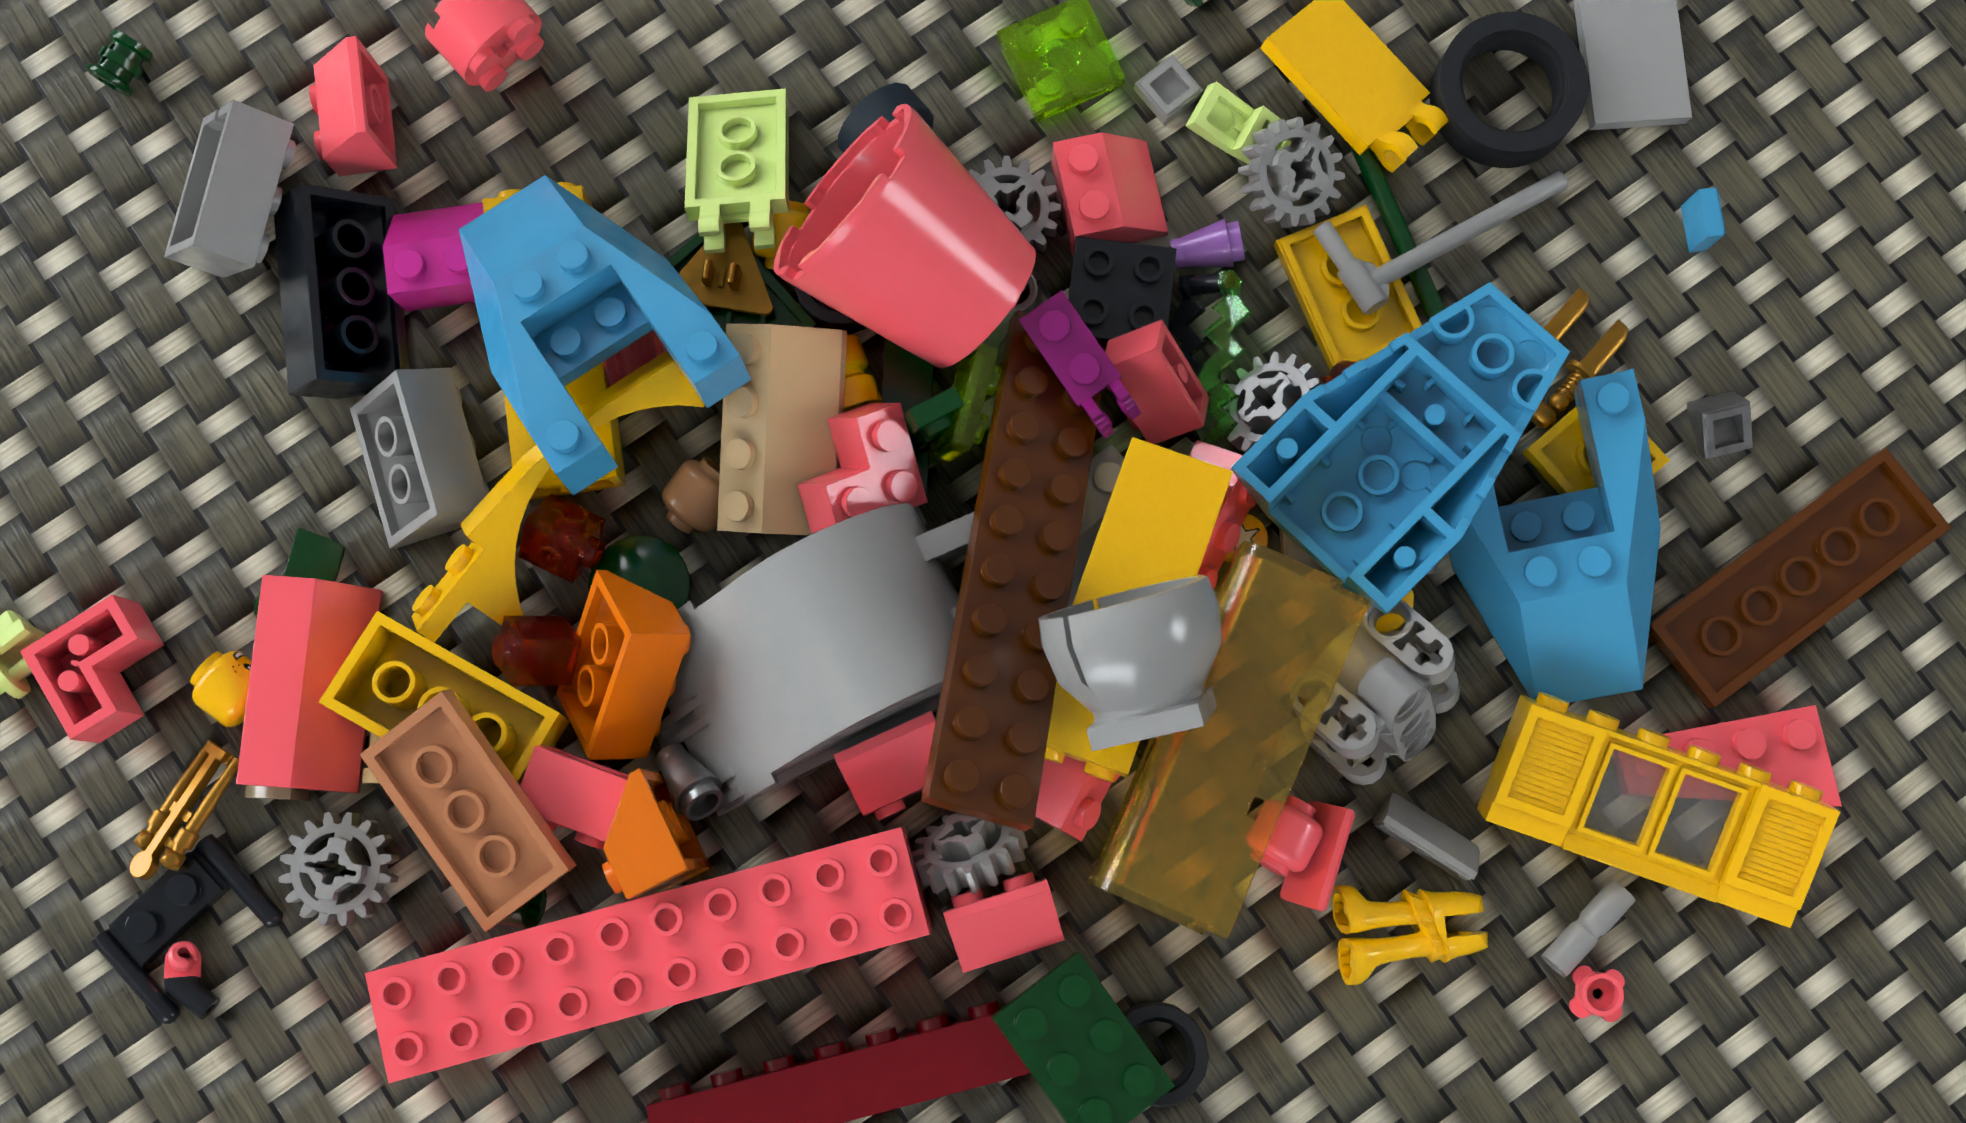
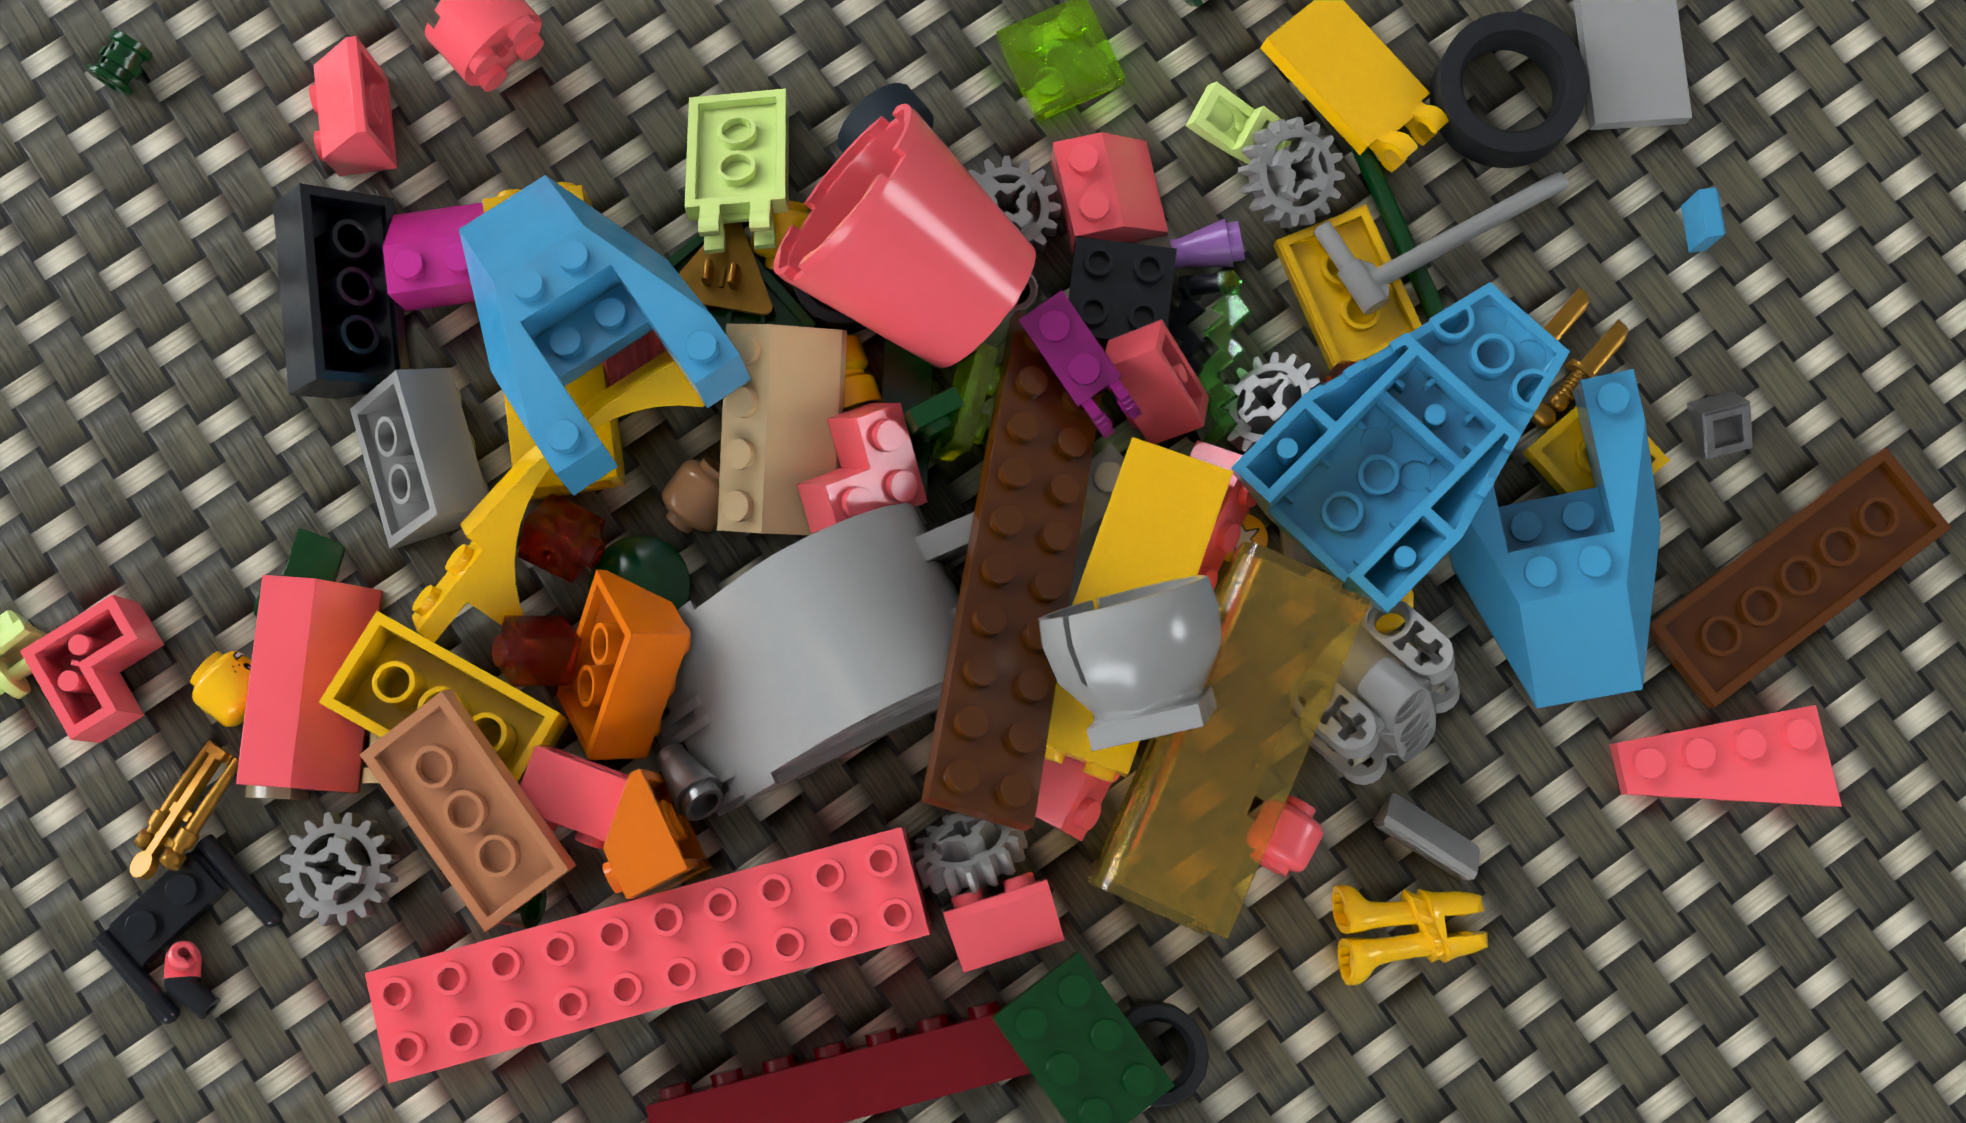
light grey piece [164,100,296,278] -> none
coral slope [833,711,936,821] -> none
light grey tile [1134,54,1203,126] -> none
coral slope [1280,801,1355,912] -> none
yellow window [1477,692,1840,928] -> none
light grey piece [1541,880,1636,978] -> none
coral plate [1569,965,1625,1022] -> none

